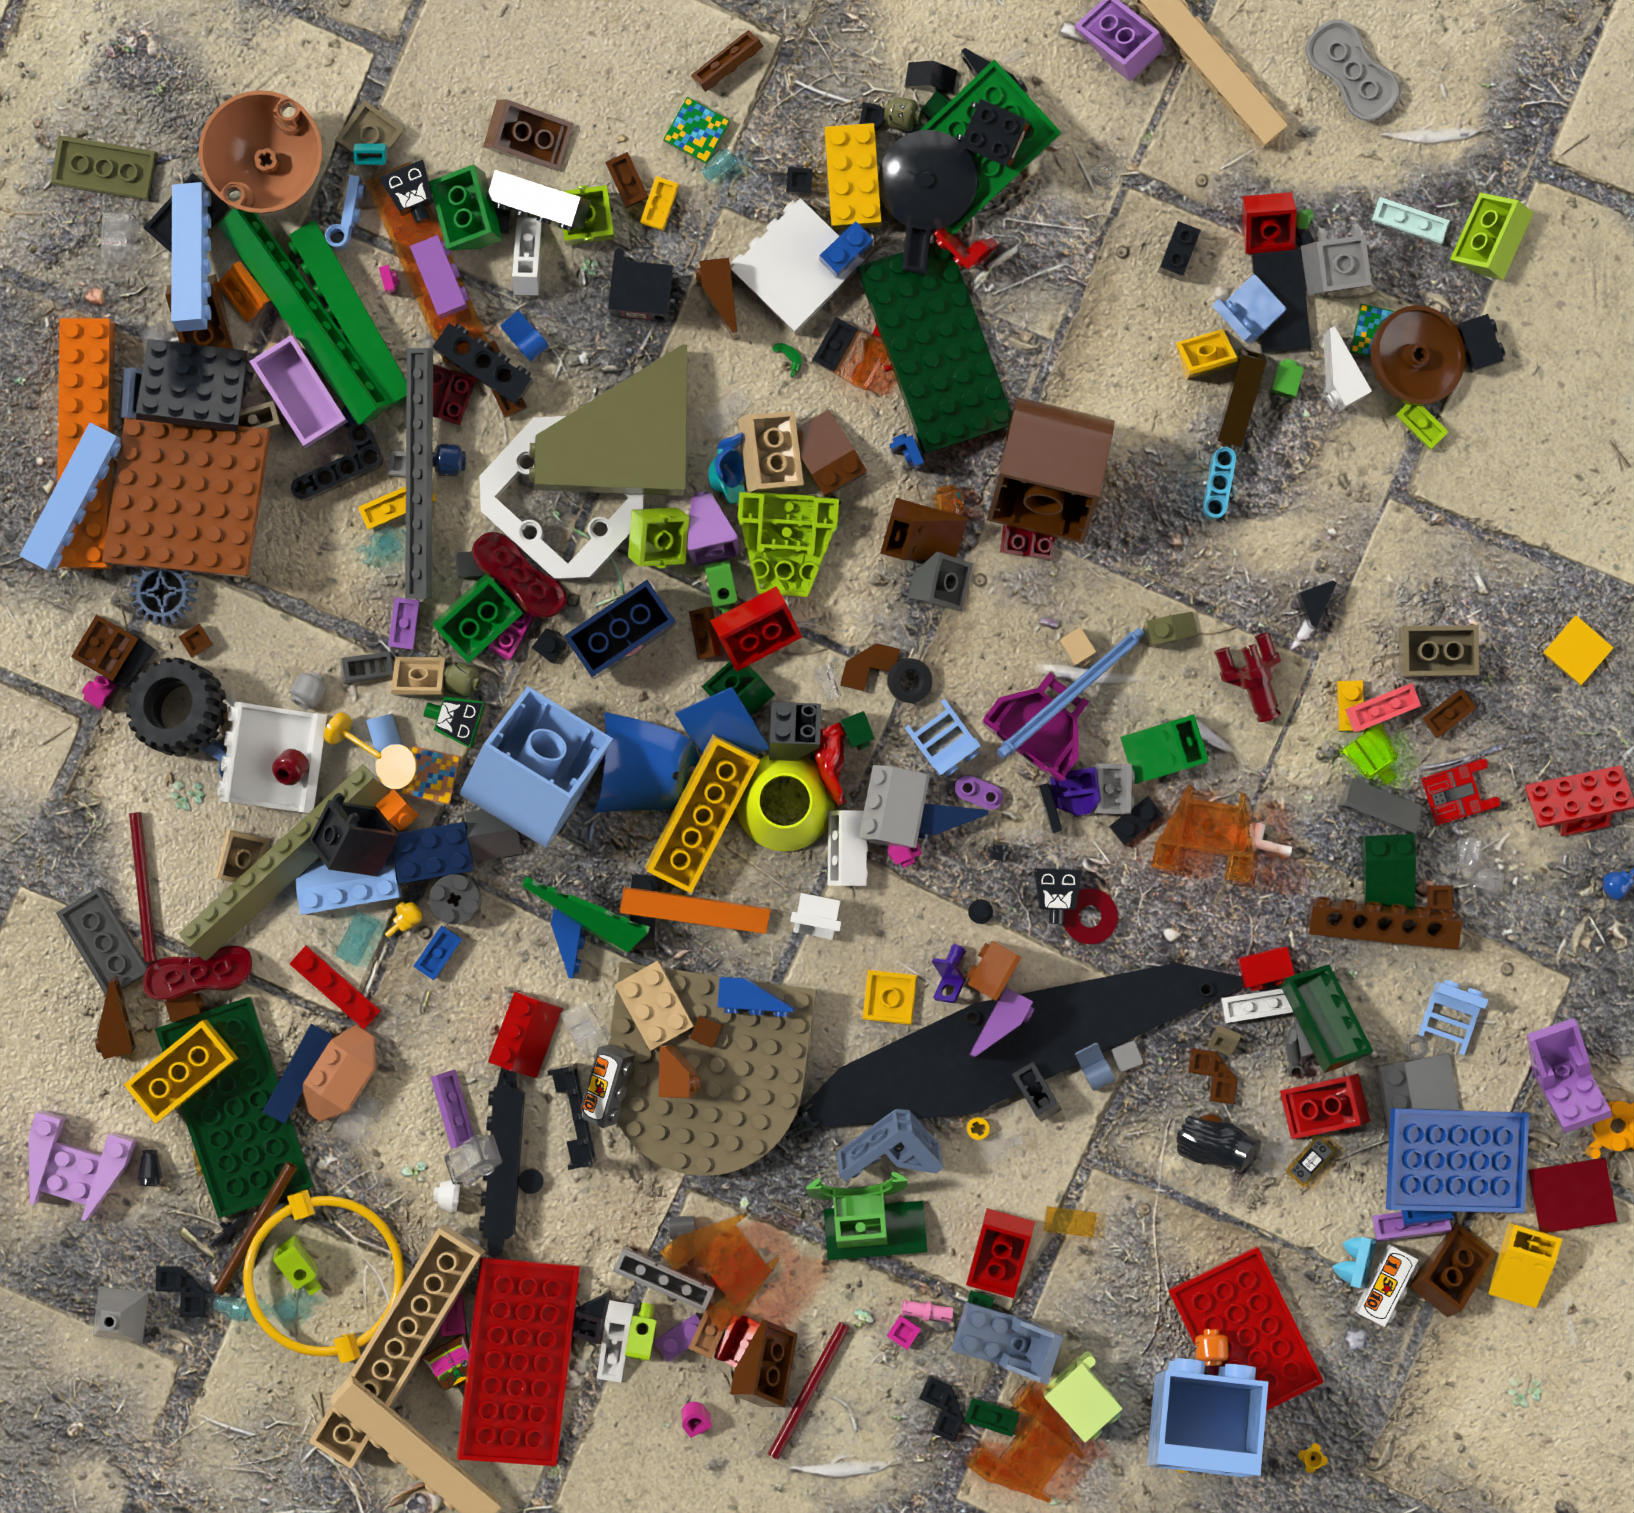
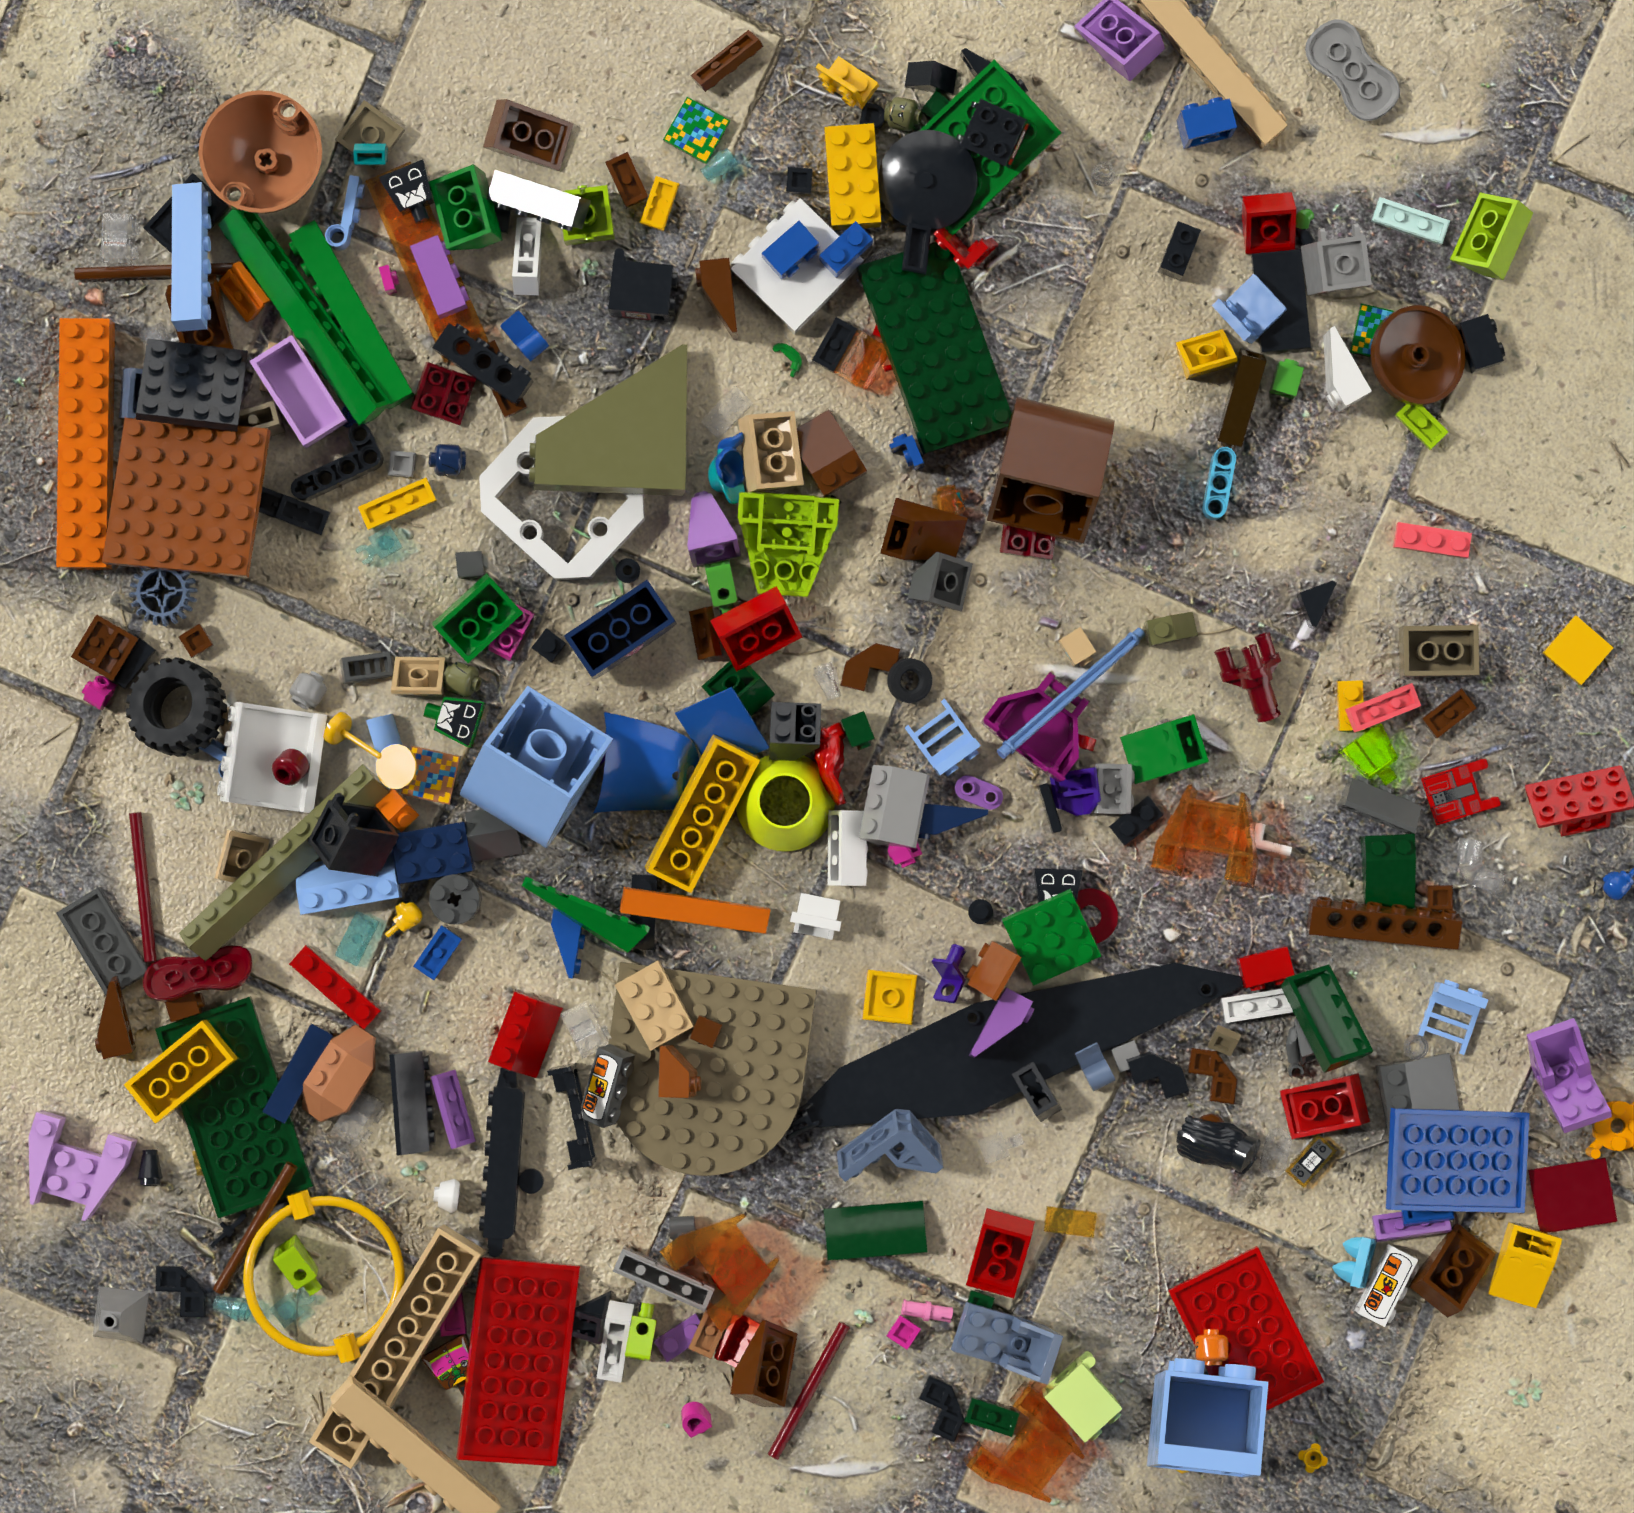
light blue brick [19,422,121,572] -> none
olive tile [50,135,158,202] -> none
medium lavender plate [388,597,420,650] -> none
dark grey plate [405,348,433,599] -> none
clear brick [444,1135,502,1187] -> none
dark red plate [472,532,567,619] -> none
lime brick [628,507,689,568] -> none
blue slope [717,977,796,1017] -> none
bright green piece [806,1172,908,1249] -> none
yellow bush [967,1117,990,1140] -> none
black plate [987,842,1012,860] -> none
none -> reddish brown piece [74,262,250,280]
none -> black slope [259,487,330,536]
none -> black slope [389,1050,436,1156]
none -> black plate [615,558,640,583]
none -> blue brick [761,221,819,279]
none -> yellow bracket [815,56,879,109]
none -> green plate [1002,889,1101,986]
none -> red axle [1078,734,1096,752]
none -> black tile [1126,1051,1189,1099]
none -> blue brick [1176,97,1237,149]
none -> coral plate [1393,522,1472,559]

